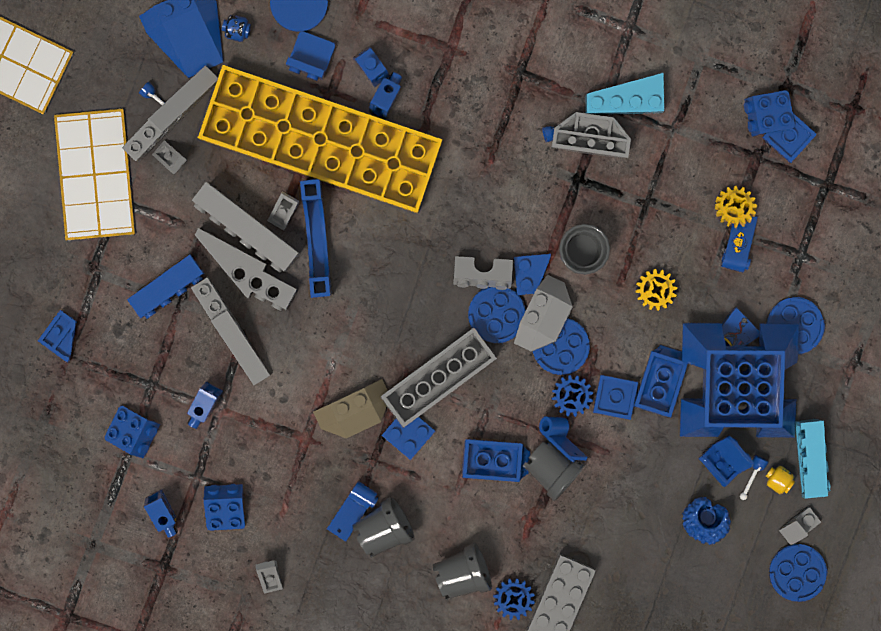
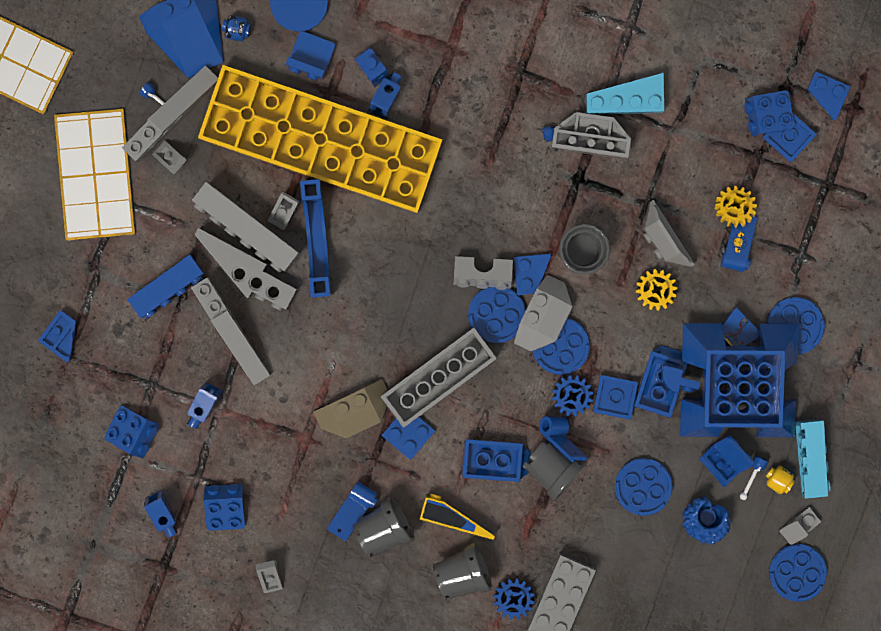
none -> slope [420,494,495,540]
none -> blue tile [615,458,672,516]
none -> light grey wedge [643,200,695,267]
none -> blue brick [661,365,700,393]
none -> blue wing [807,71,850,121]

